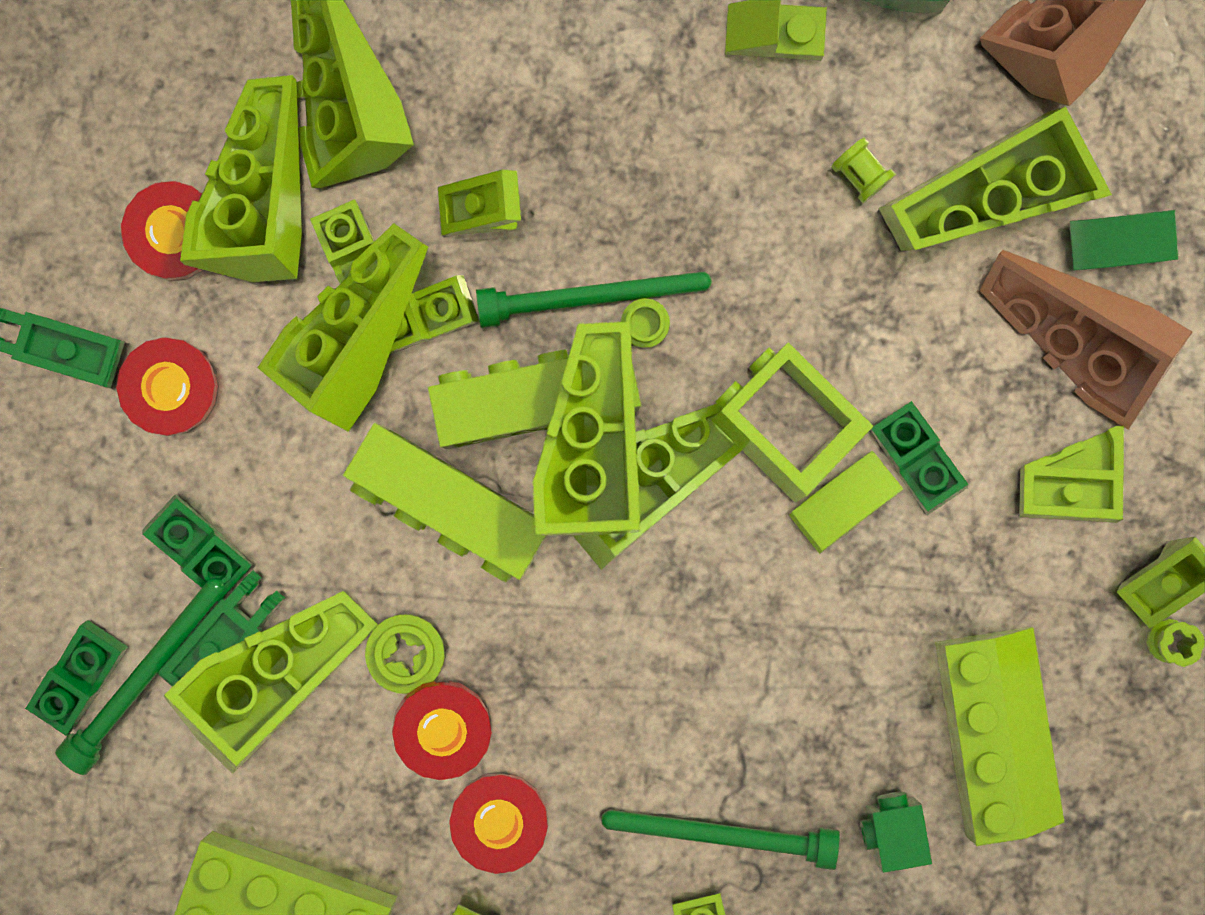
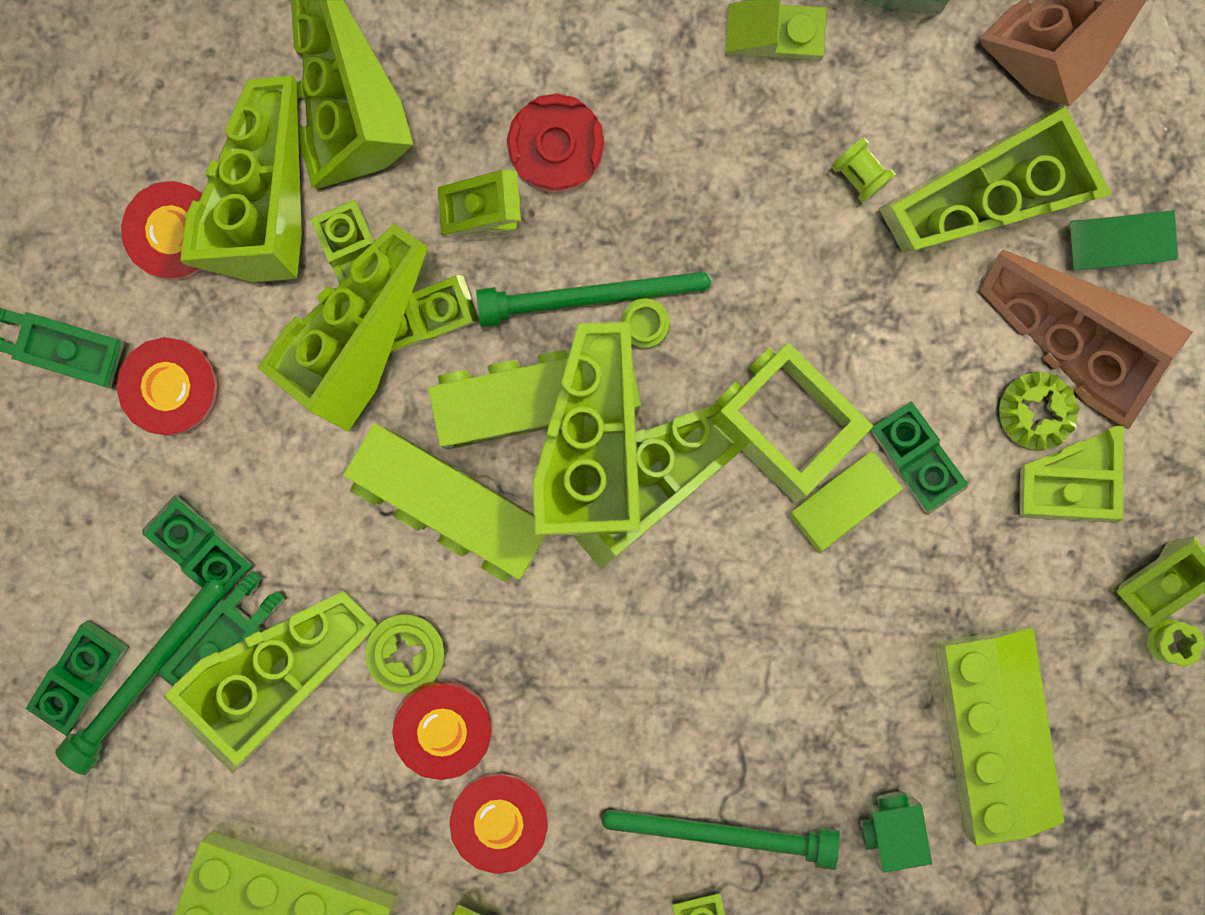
none -> red tile [507,93,605,194]
none -> lime gear [999,371,1080,450]

